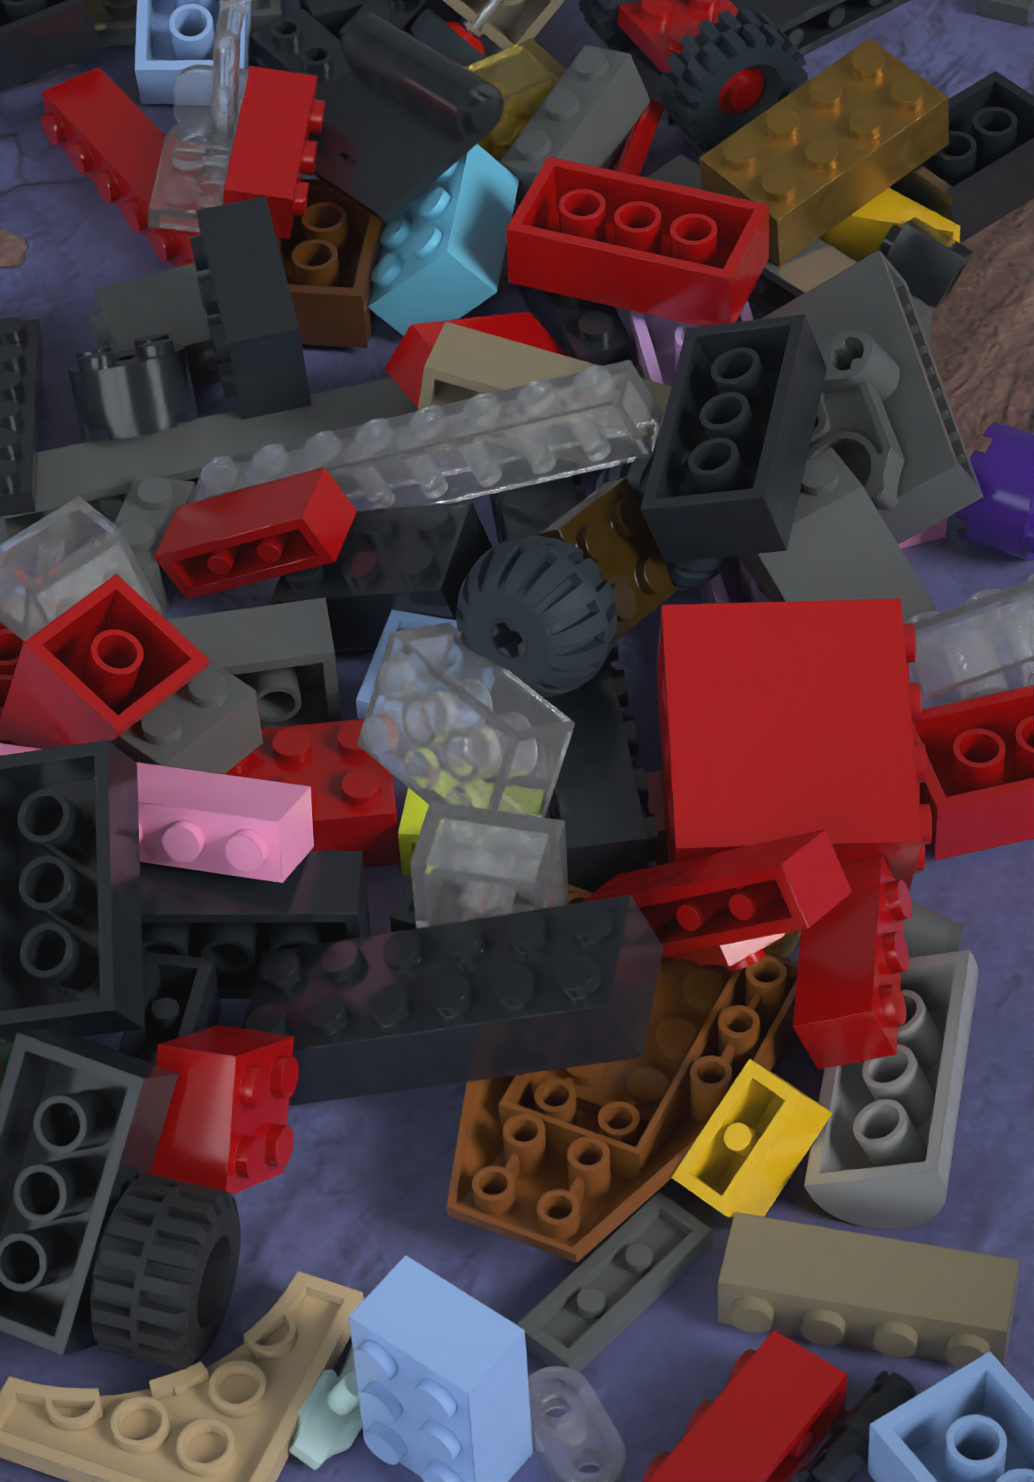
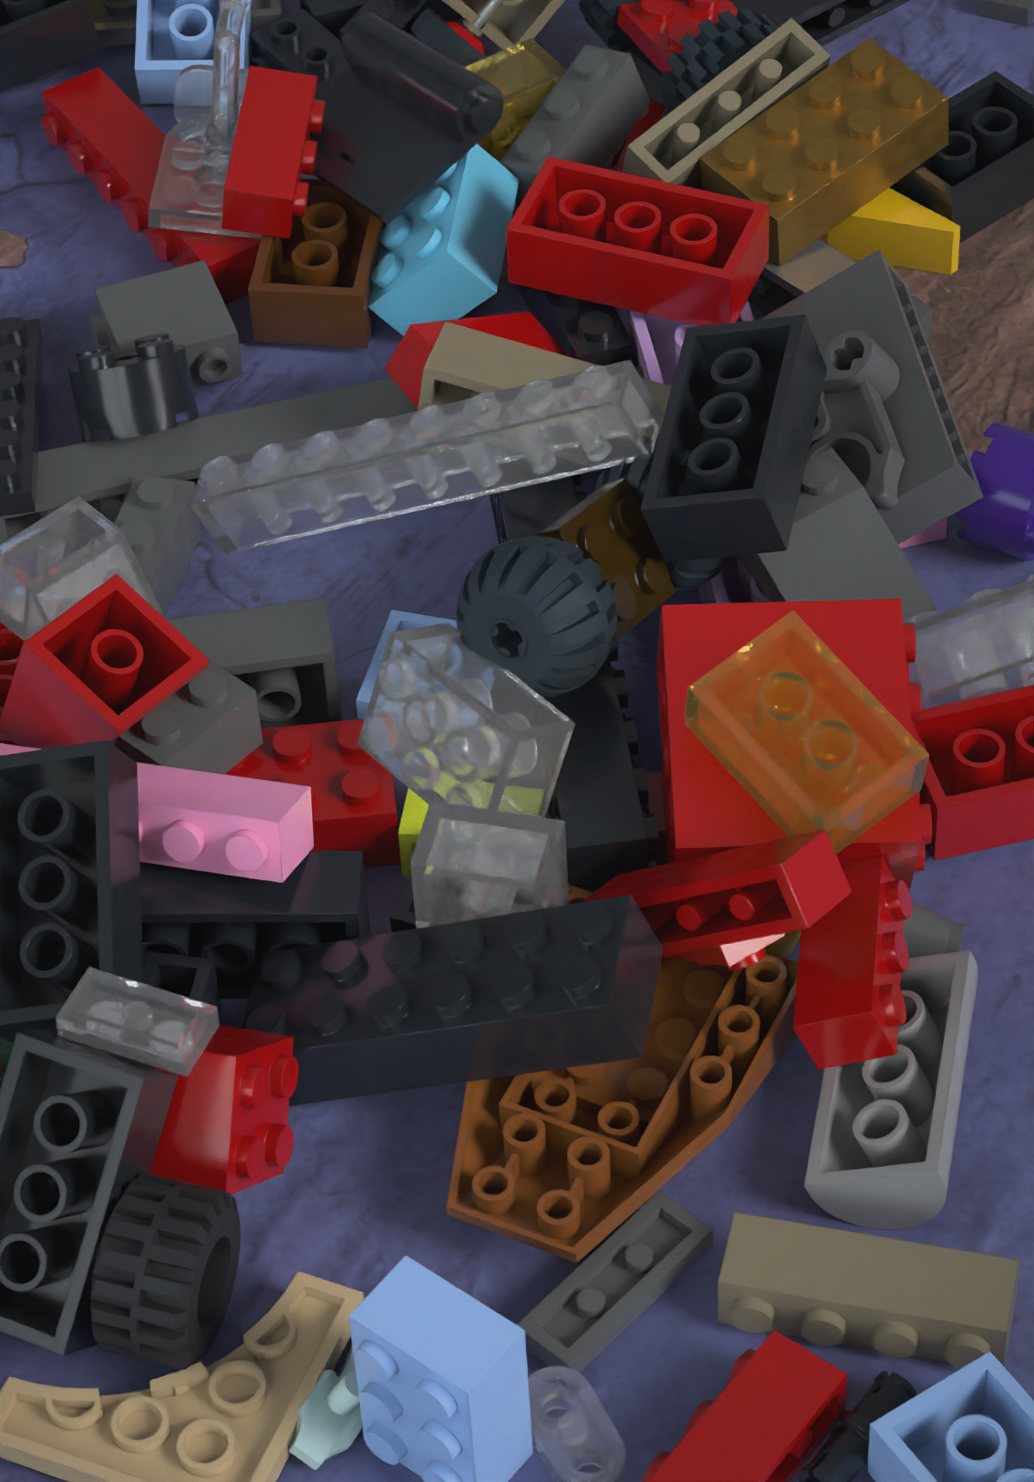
red brick [154,467,357,600] -> none
black brick [189,196,312,420] -> none
black brick [270,502,492,652] -> none
yellow brick [671,1059,832,1219] -> none
black brick [878,217,974,308] -> none
none -> clear plate [56,967,219,1077]
none -> dark tan brick [622,18,831,189]
none -> clear yellow brick [684,610,929,854]

